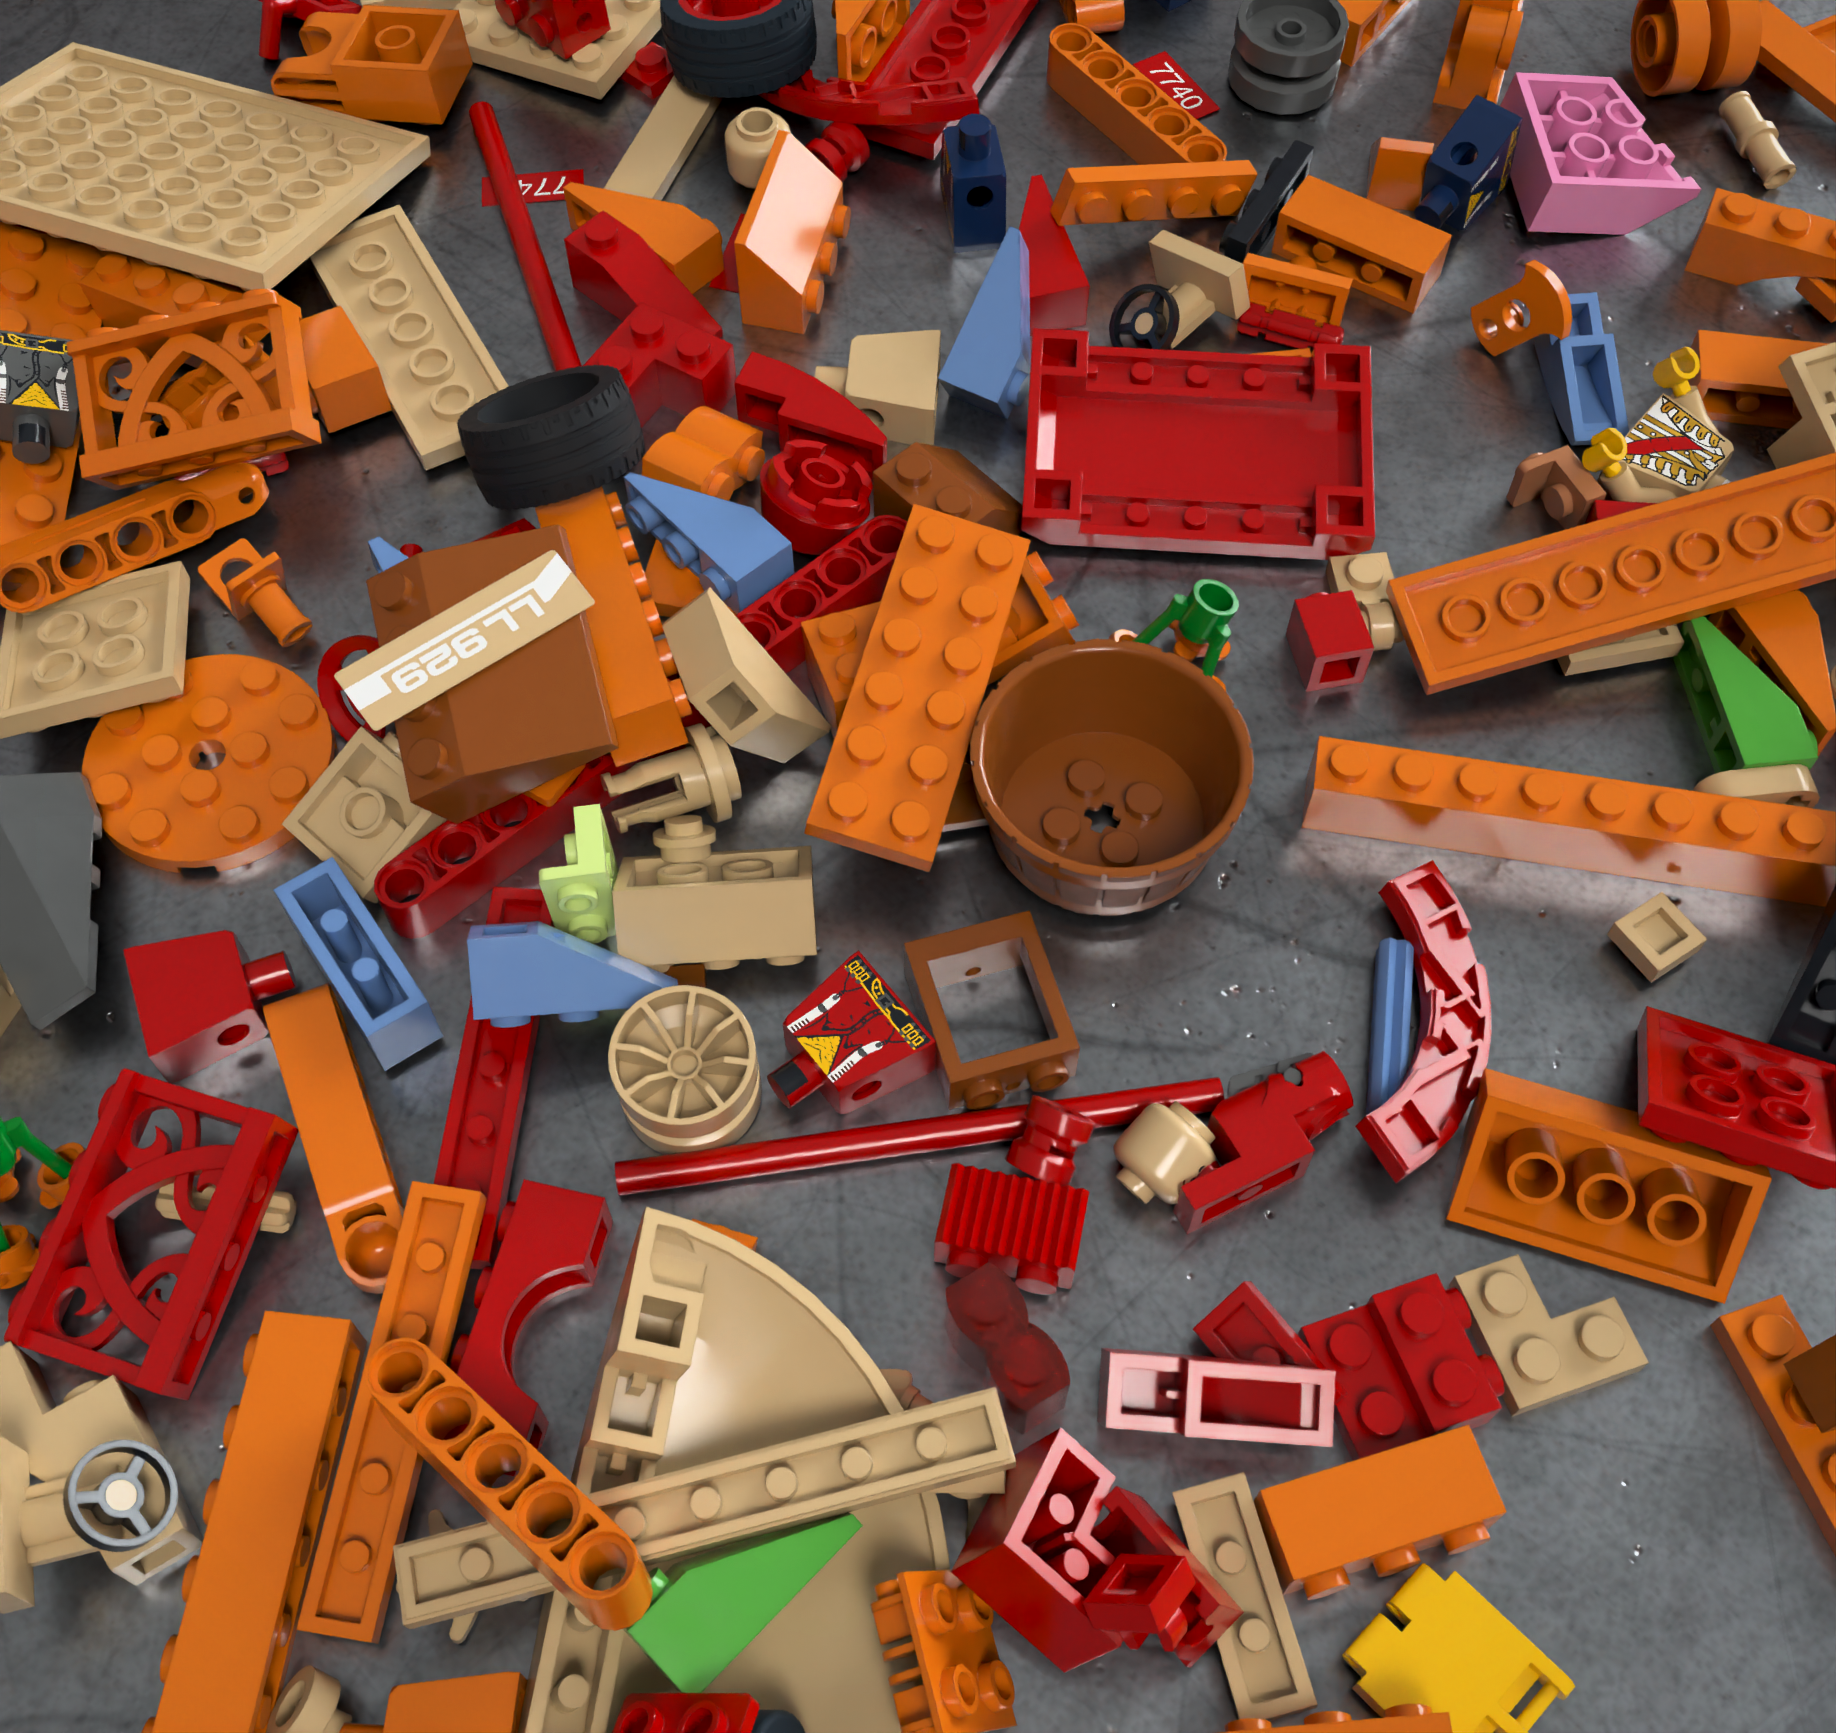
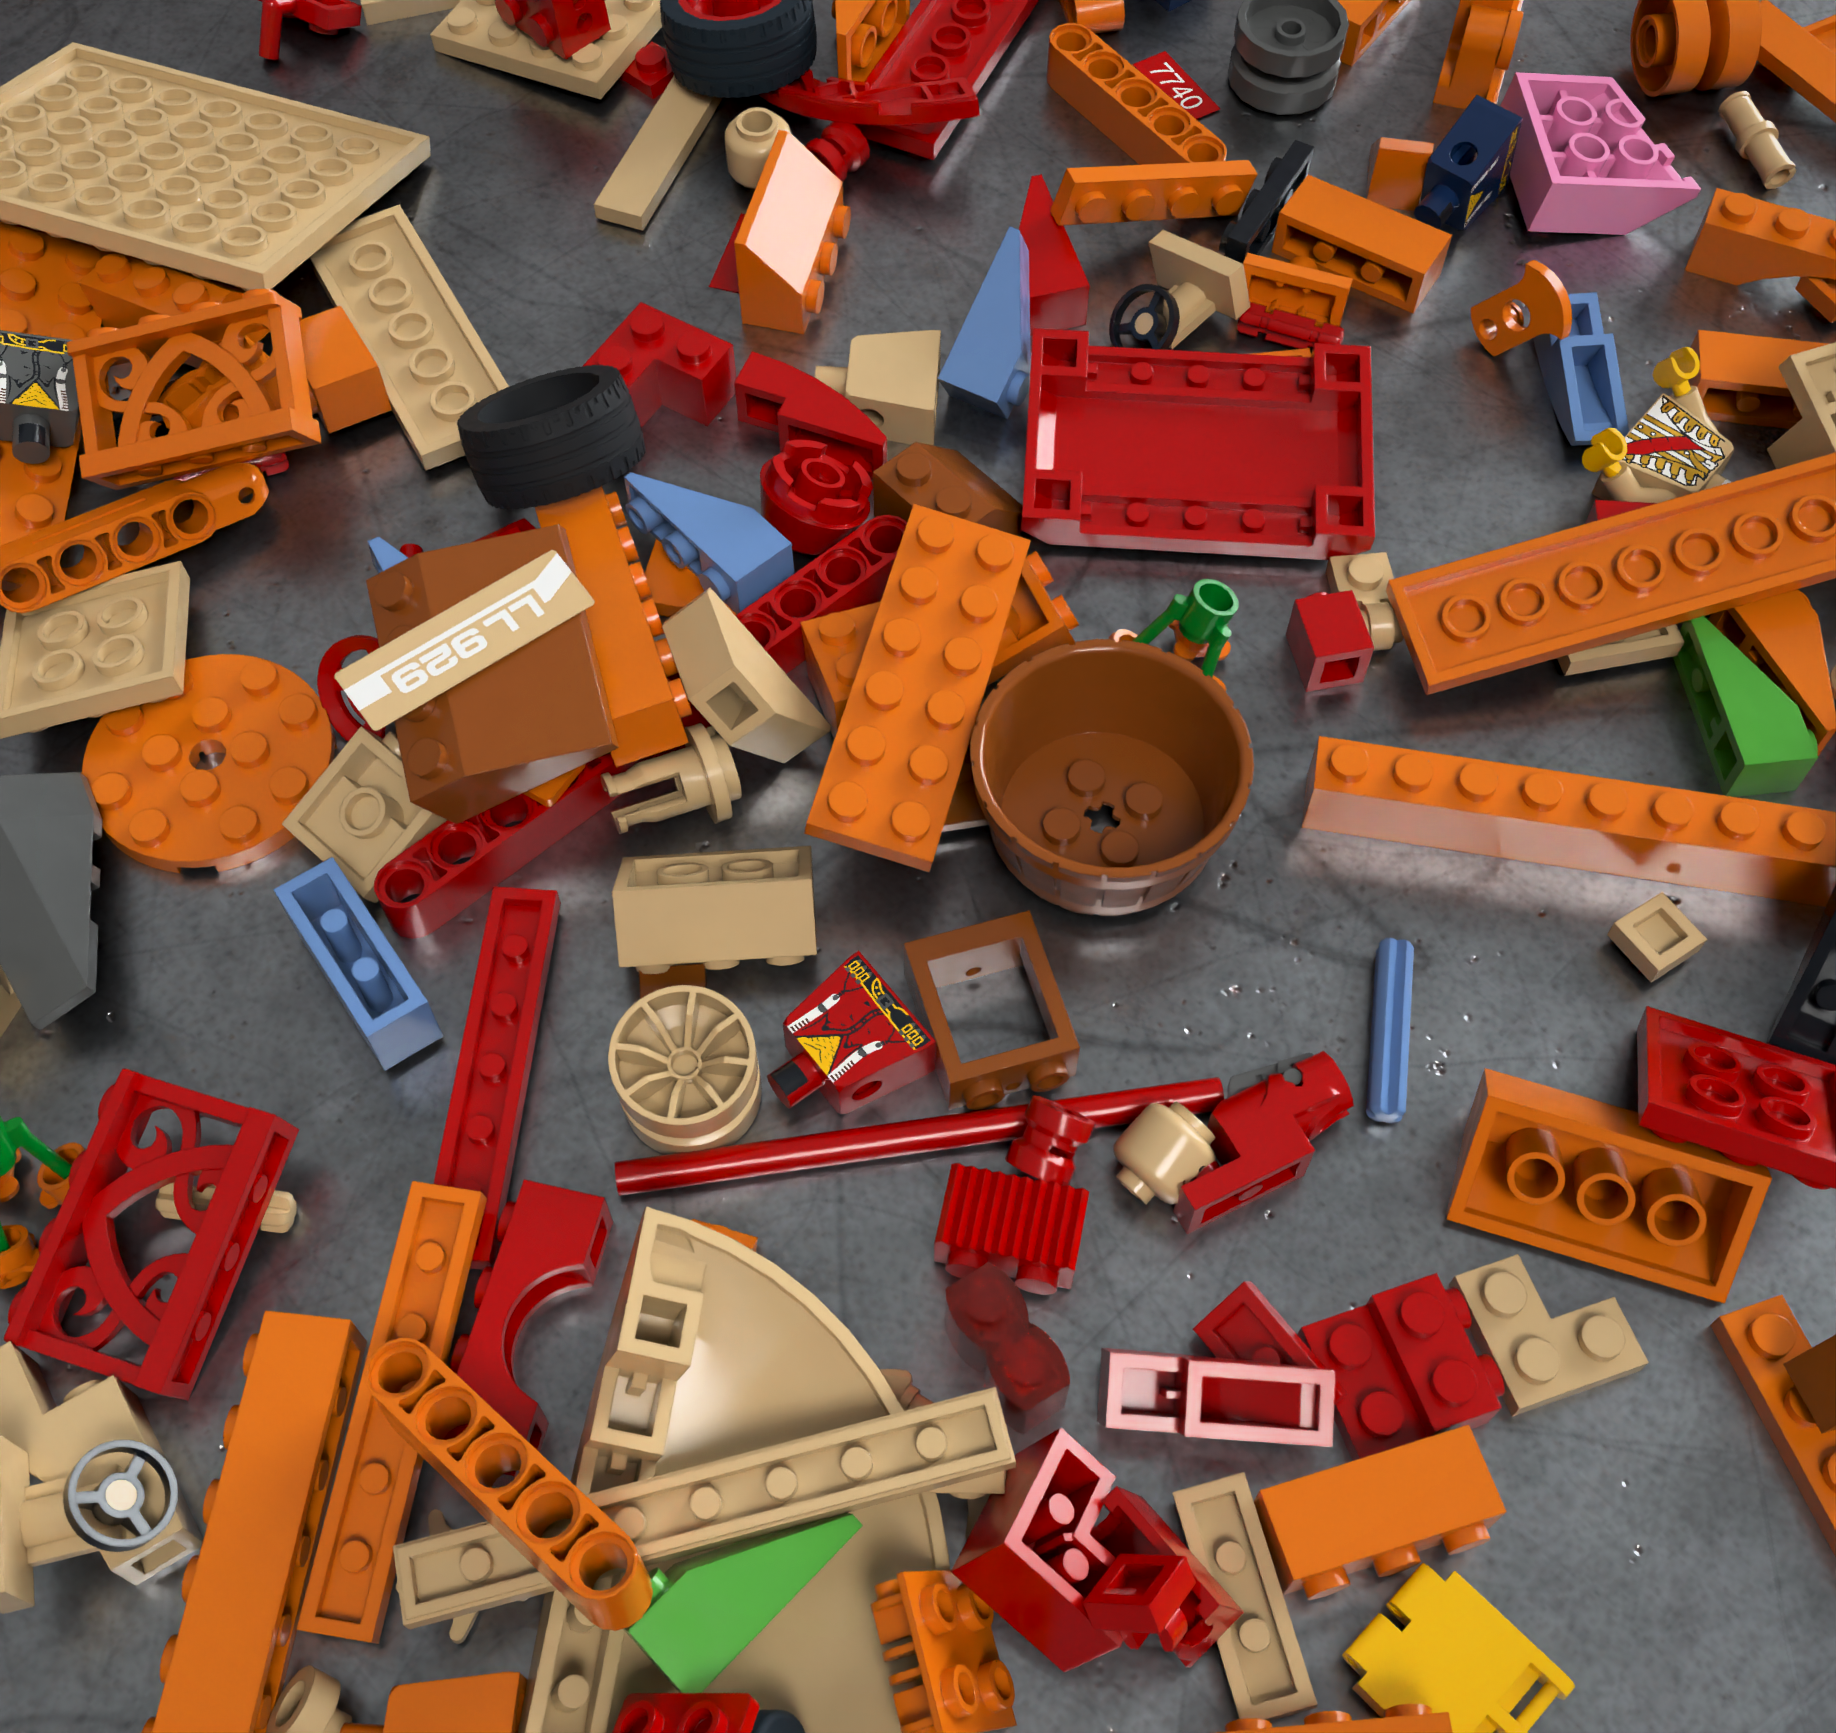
red torso [123,930,297,1084] -> none
orange bracket [198,538,313,647] -> none
orange piece [263,982,404,1294] -> none
orange brick [271,5,473,125] -> none
medium blue slope [467,921,678,1028] -> none
red piece [469,101,582,372] -> none
red sticker [482,169,584,207] -> none
yellowish green bracket [539,804,619,944] -> none
orange slope [563,182,724,295] -> none
red slope [564,210,723,338] -> none
orange brick [642,406,765,501] -> none
tan plate [652,815,717,863] -> none
dark blue torso [940,114,1006,253] -> none
tile [1355,860,1492,1184] -> none
nougat bracket [1506,445,1607,530] -> none
tan beam [1693,764,1820,808] -> none

